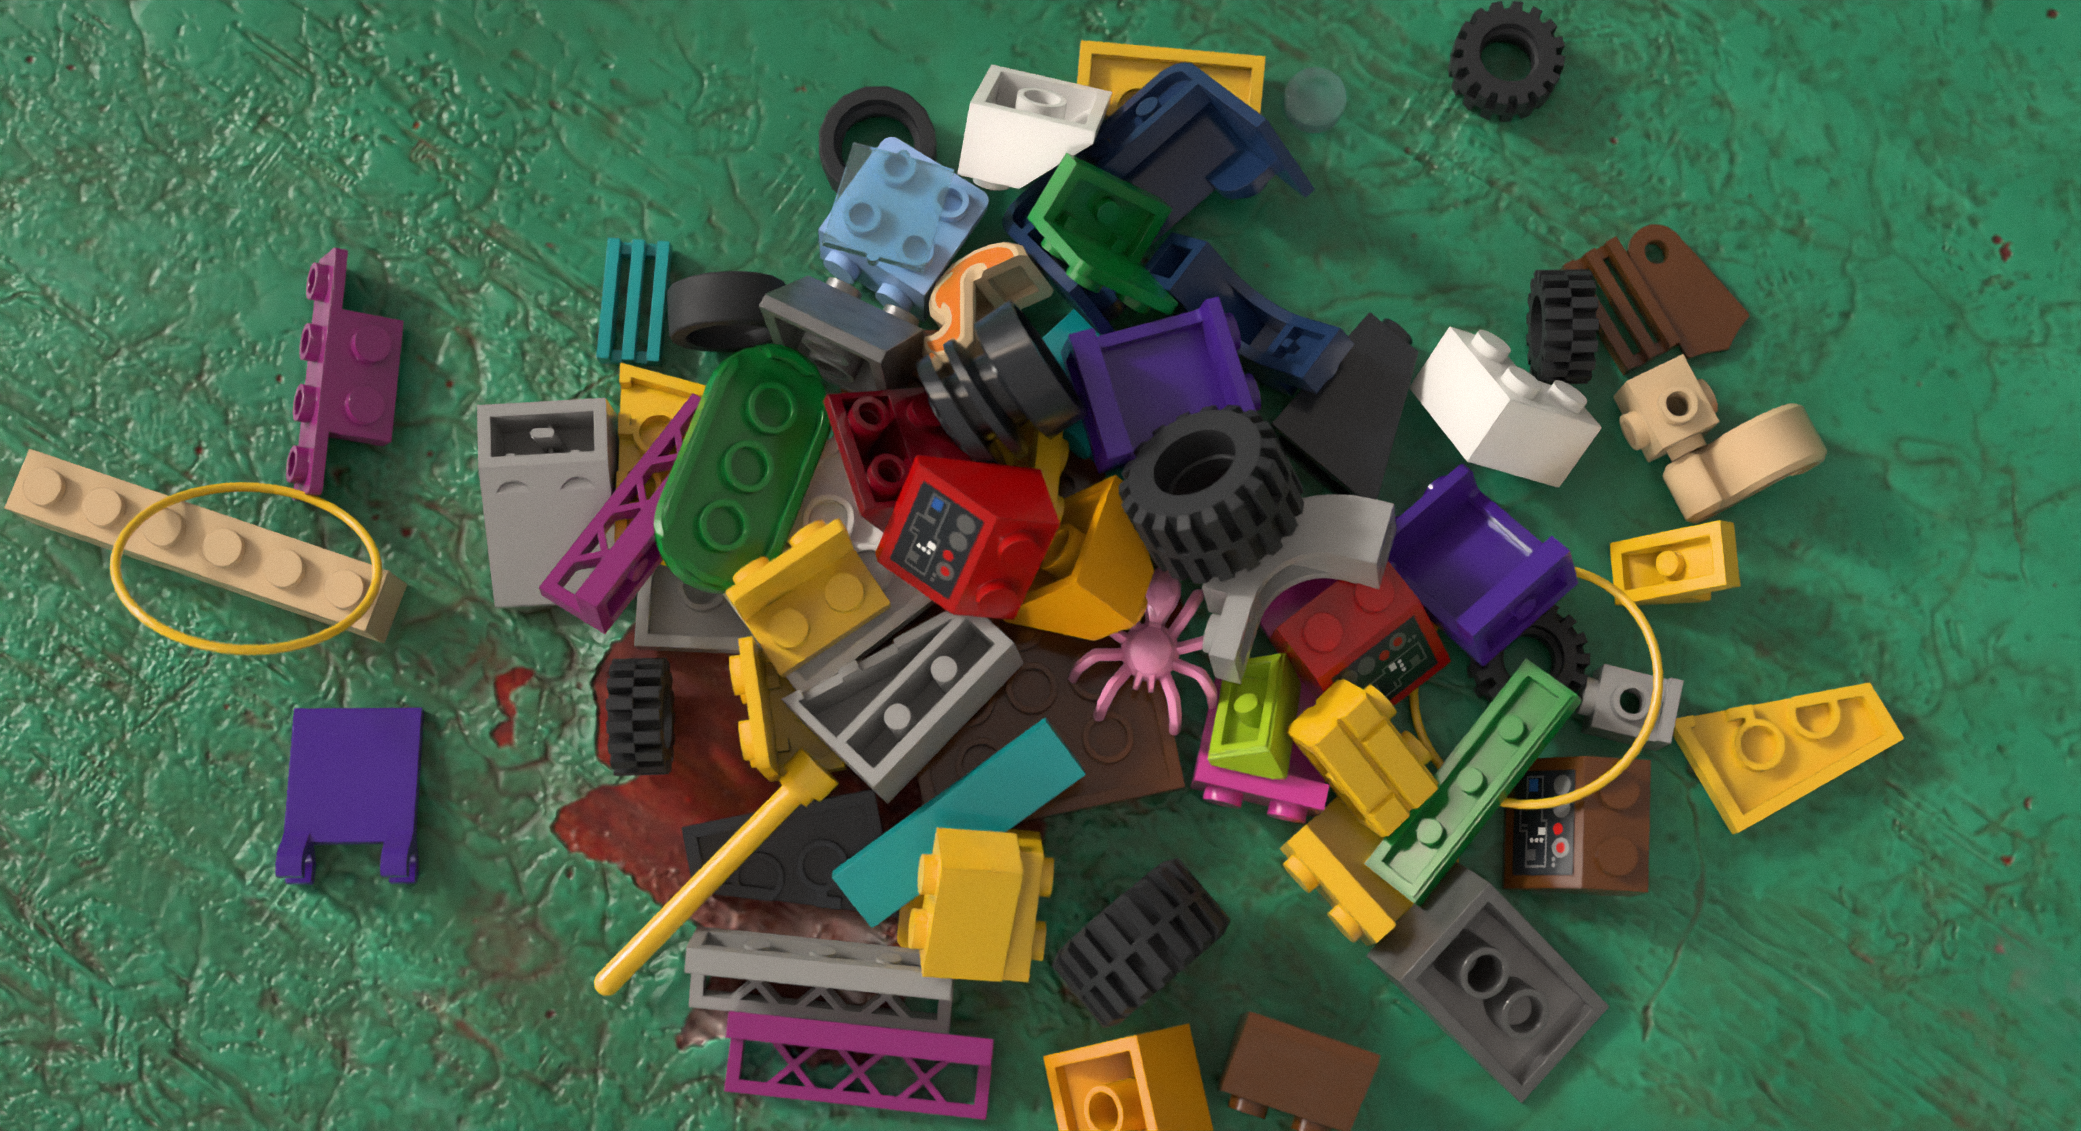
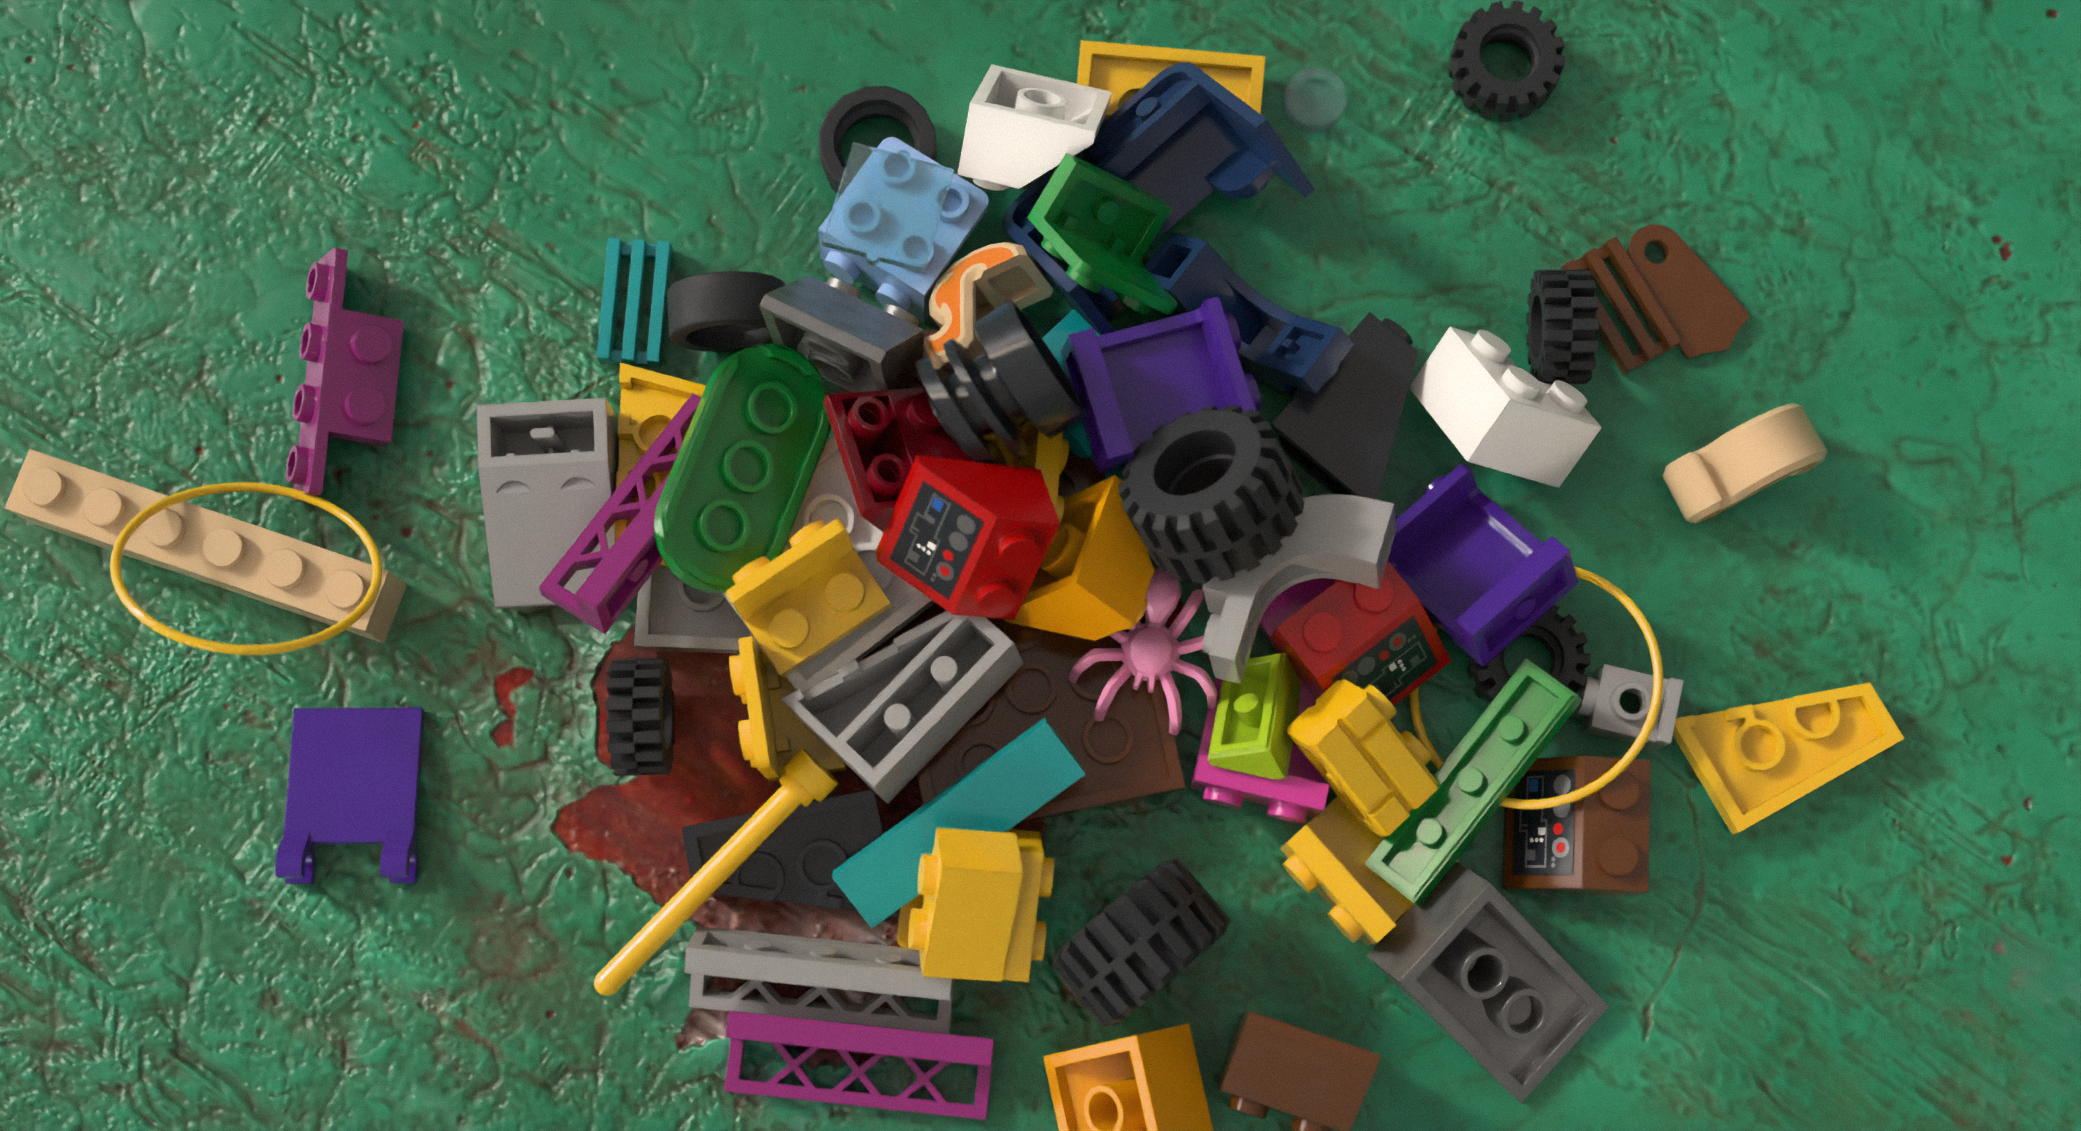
yellow slope [1609,520,1741,606] -> none
tan brick [1613,354,1720,463] -> none

